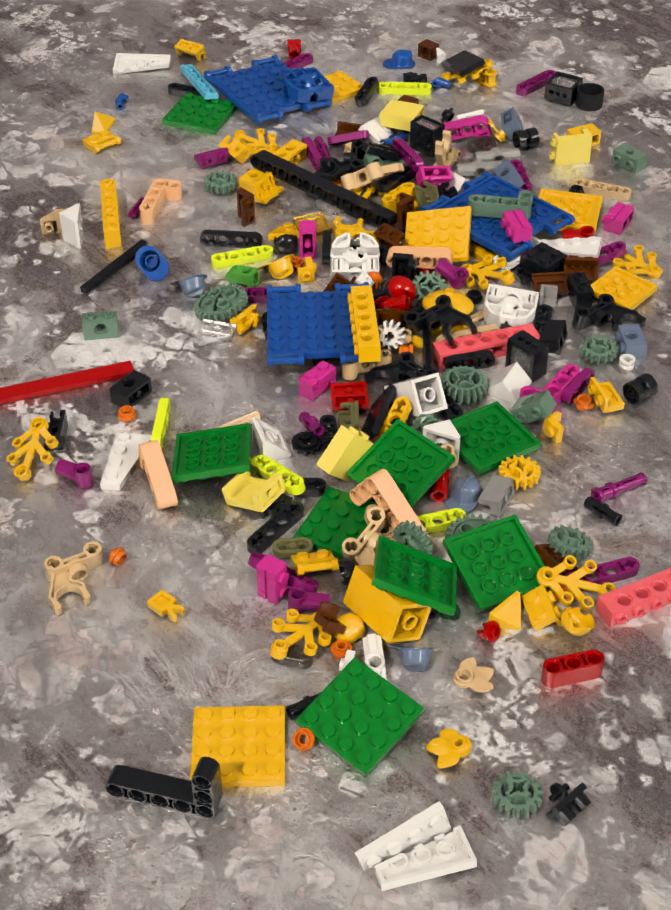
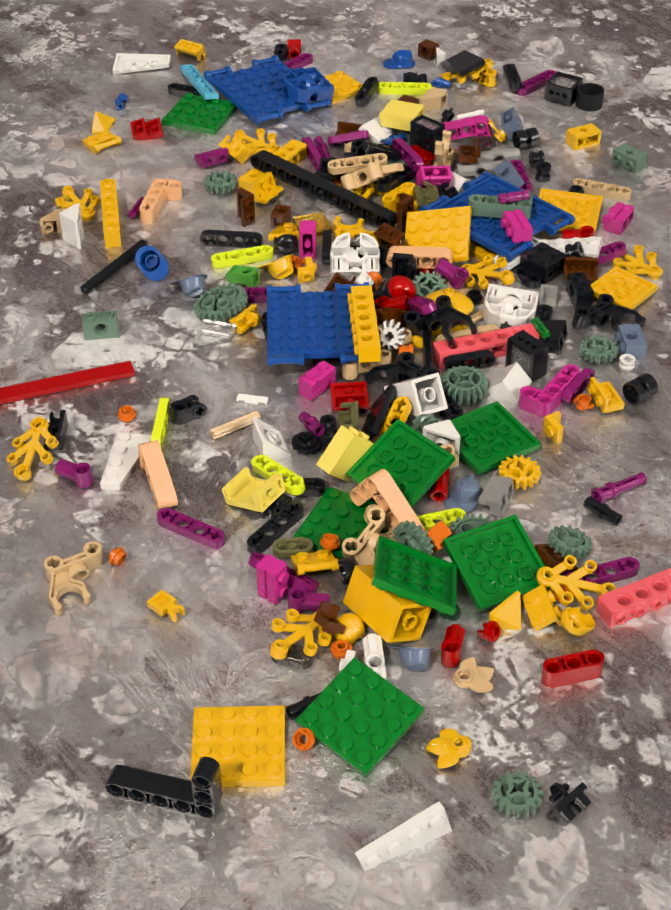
black brick [109,370,152,407] -> none
green plate [172,423,252,483] -> none
white wing [374,825,477,891] -> none
sand green brick [510,389,557,424] -> none
reddish brown plate [531,271,569,297] -> none
light yellow panel [549,128,593,166] -> none
none -> yellow plant [55,186,100,221]
none -> red slope [130,117,164,140]
none -> magenta beam [157,508,225,549]
none -> black piece [171,395,207,425]
none -> white piece [236,393,269,406]
none -> reddish brown brick [271,204,292,228]
none -> black beam [274,44,287,61]
none -> orange plate [320,533,340,551]
none -> tan beam [328,153,388,175]
none -> magenta beam [407,296,437,315]
none -> red plate [410,145,435,165]
none -> tan slope [418,87,448,112]
none -> orange brick [426,520,452,554]
none -> red piece [441,624,466,668]
none -> reddish brown bracket [458,137,481,164]
none -> magenta axle [498,190,530,204]
none -> black beam [503,64,522,90]
none -> black wheel [529,150,545,167]
none -> green axle [530,317,551,339]
none -> black wheel [535,162,551,183]
none -> black wheel [565,241,584,257]

